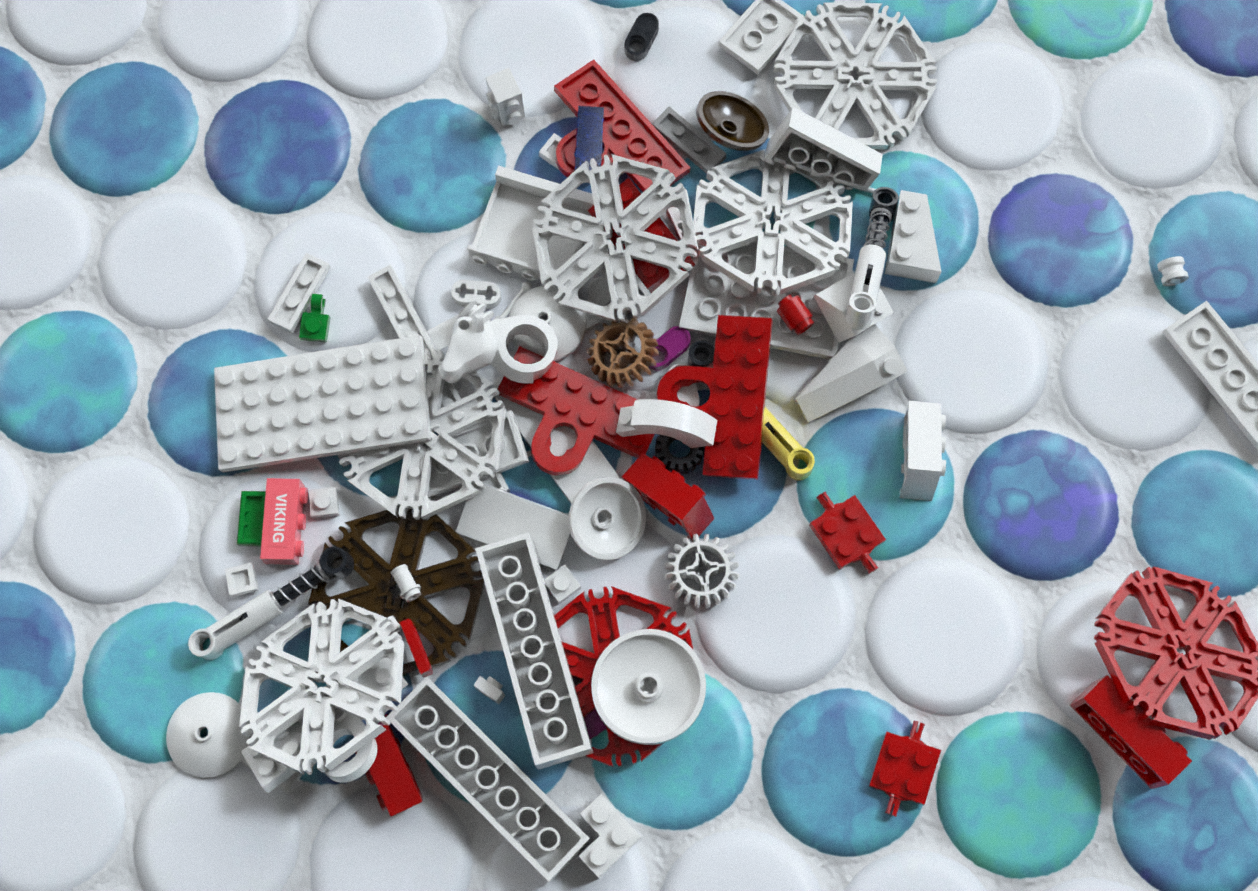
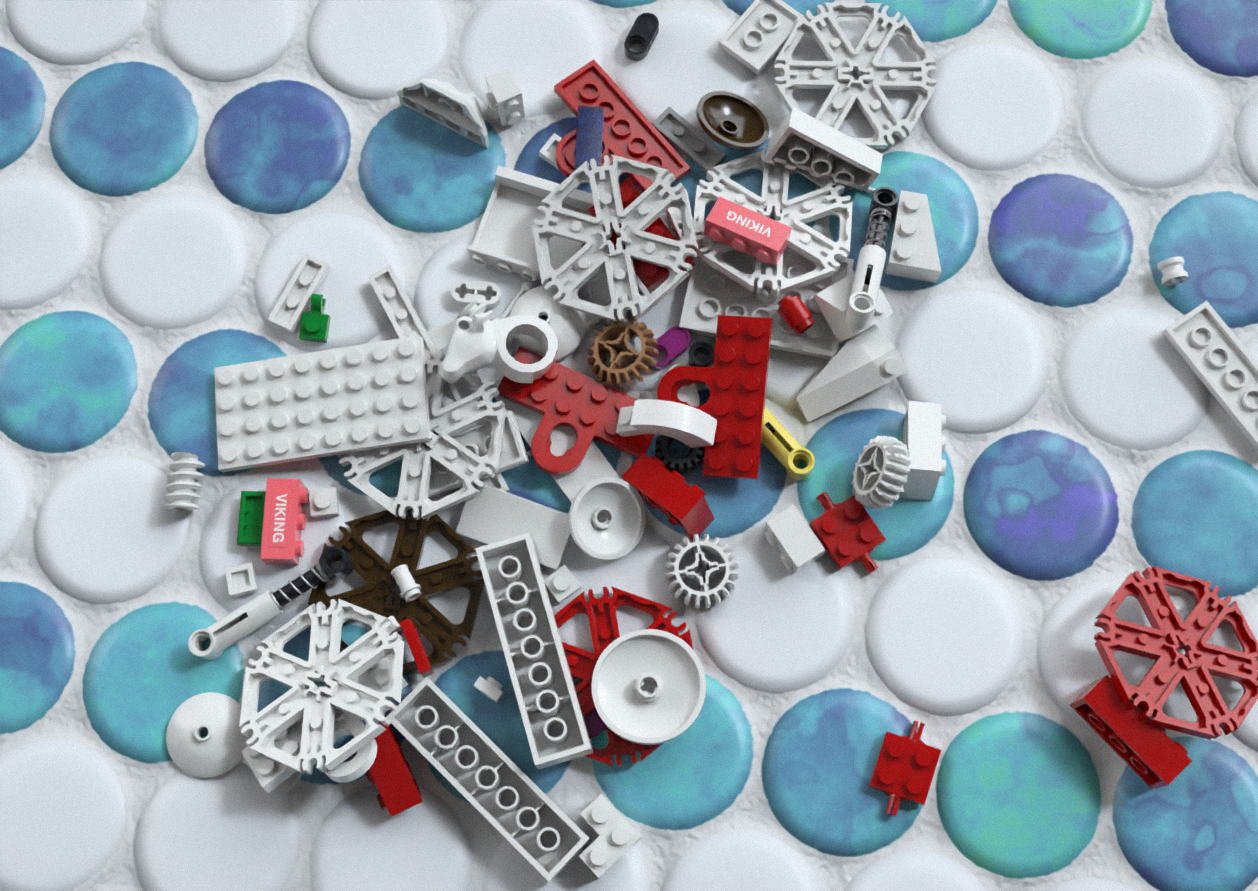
none -> white piece [163,452,205,512]
none -> white wedge [397,79,490,148]
none -> coral brick [704,196,792,266]
none -> white brick [764,505,825,573]
none -> white gear [851,436,912,510]

